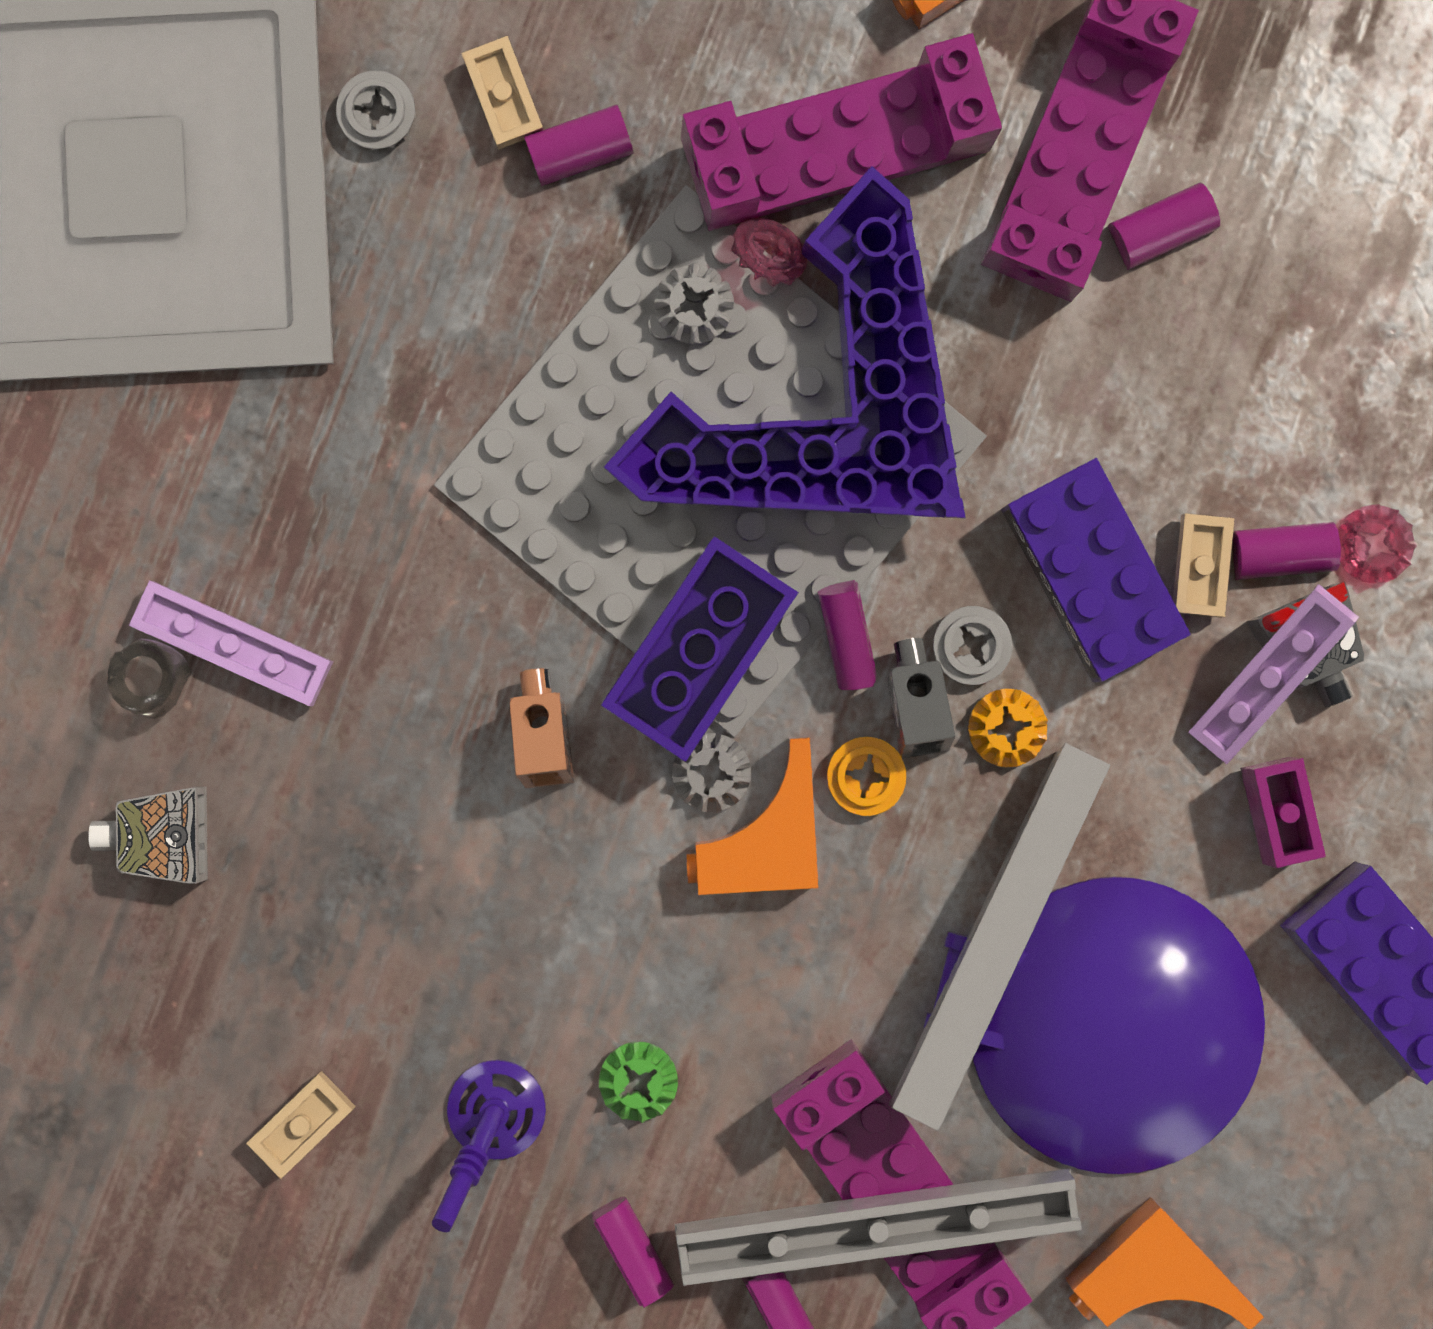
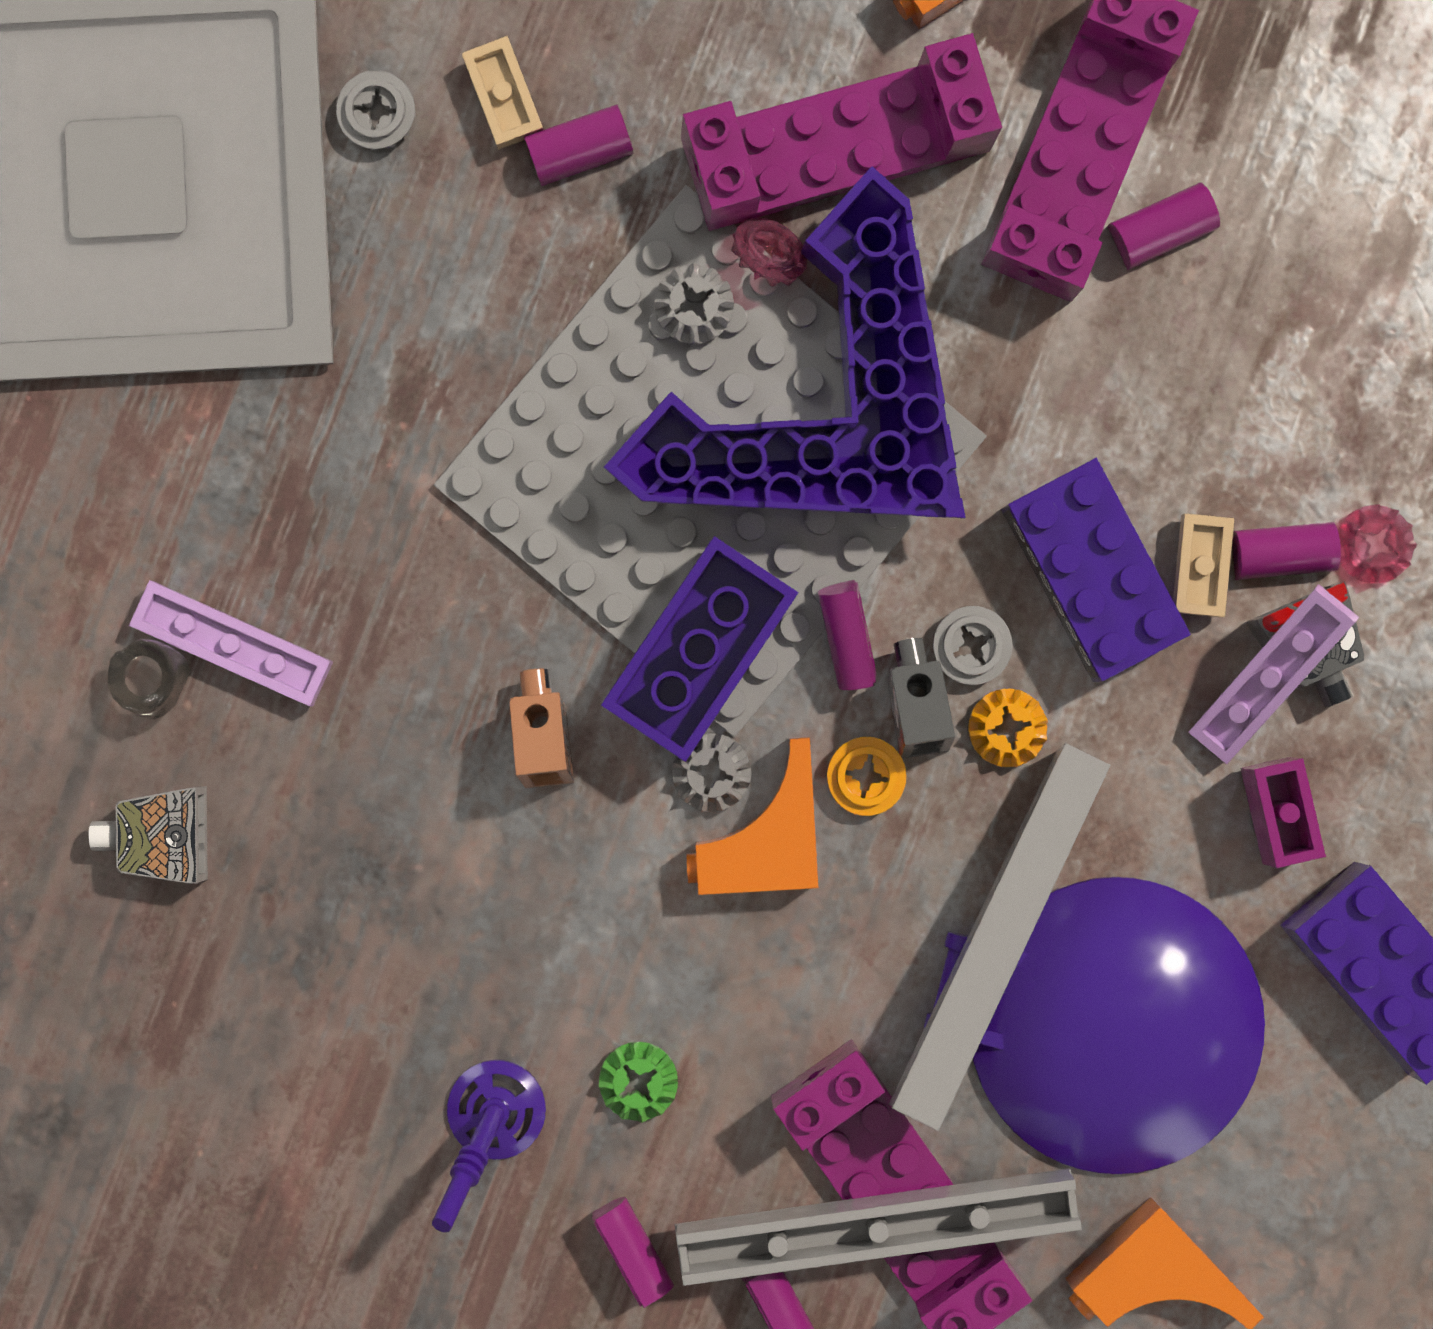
tan plate [246,1071,356,1179] -> none

